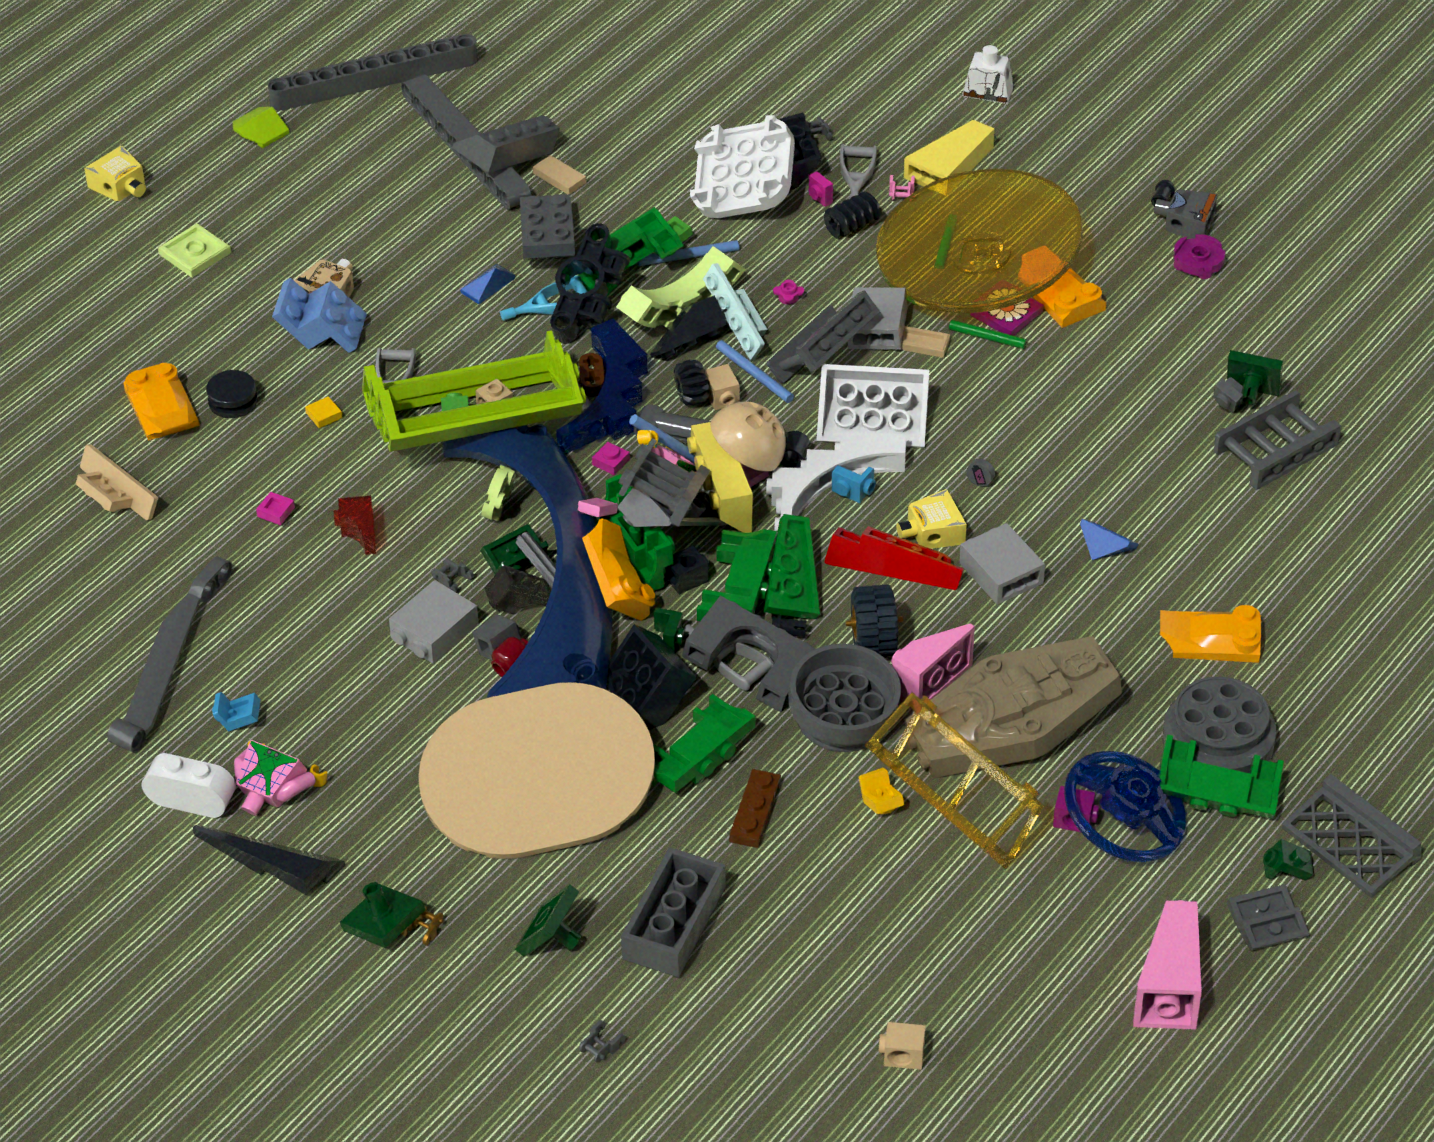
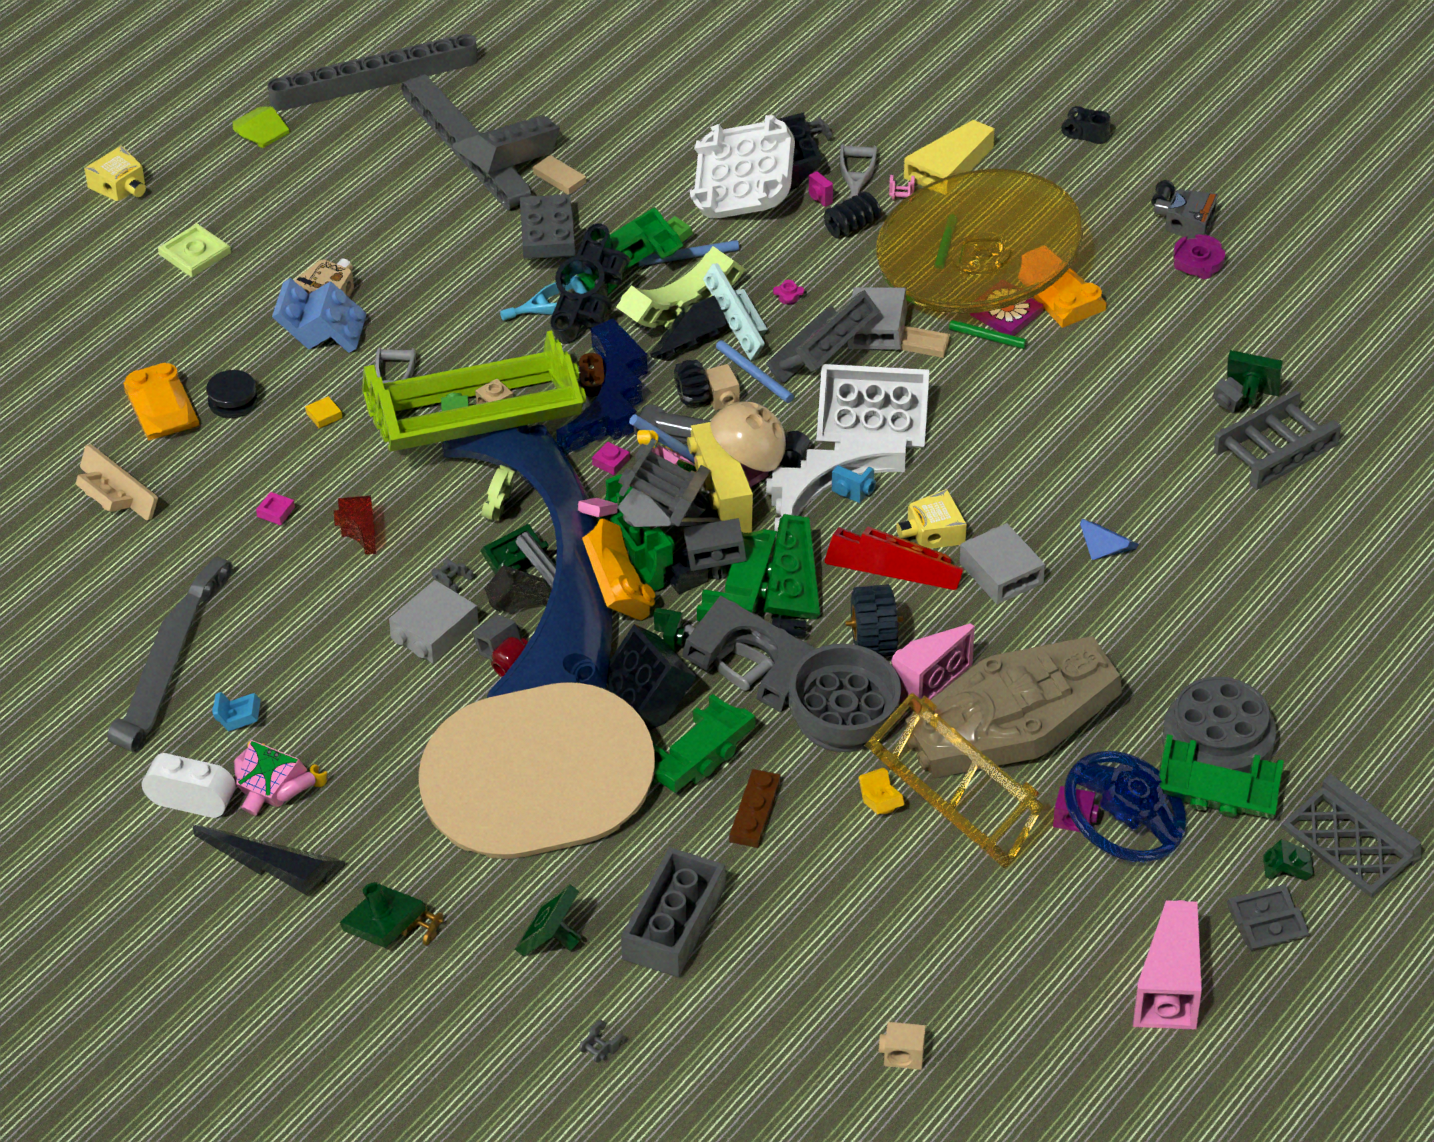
blue slope [460,264,515,304] -> none
white torso [963,45,1013,104] -> none
dark grey tile [966,459,995,487] -> none
light orange slope [1160,605,1261,663] -> none
none -> dark grey brick [683,518,747,579]
none -> black piece [1061,106,1110,144]

